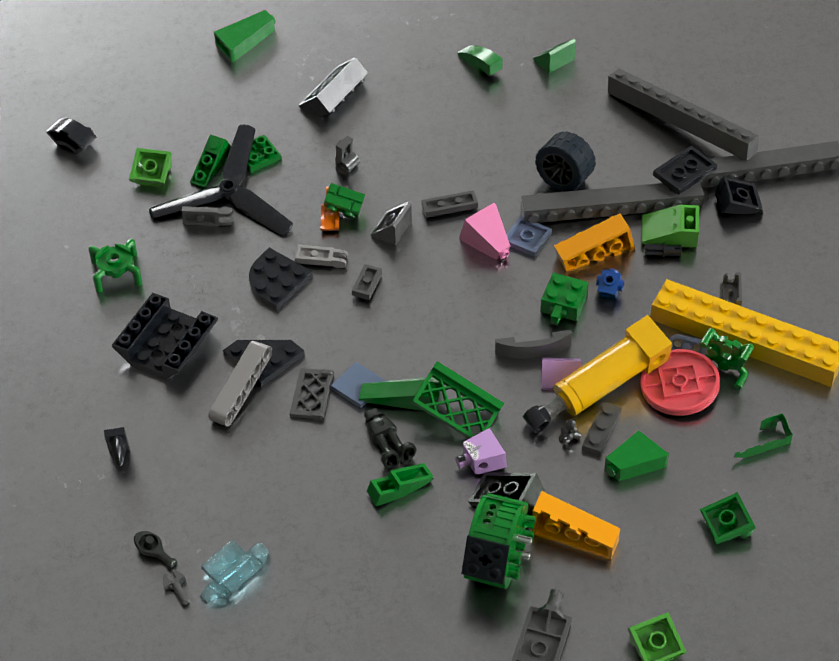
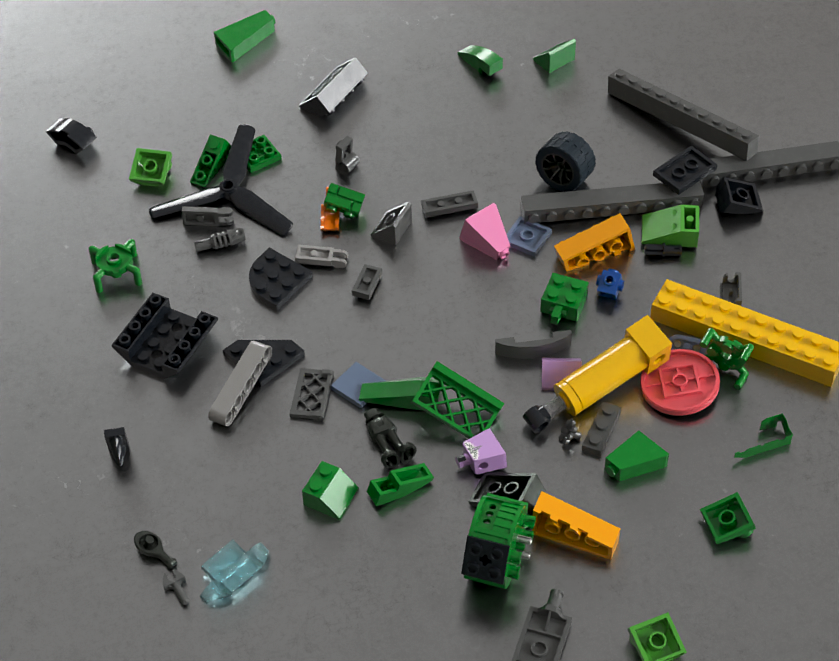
none -> dark grey hinge [194,228,246,252]
none -> green slope [302,461,359,520]

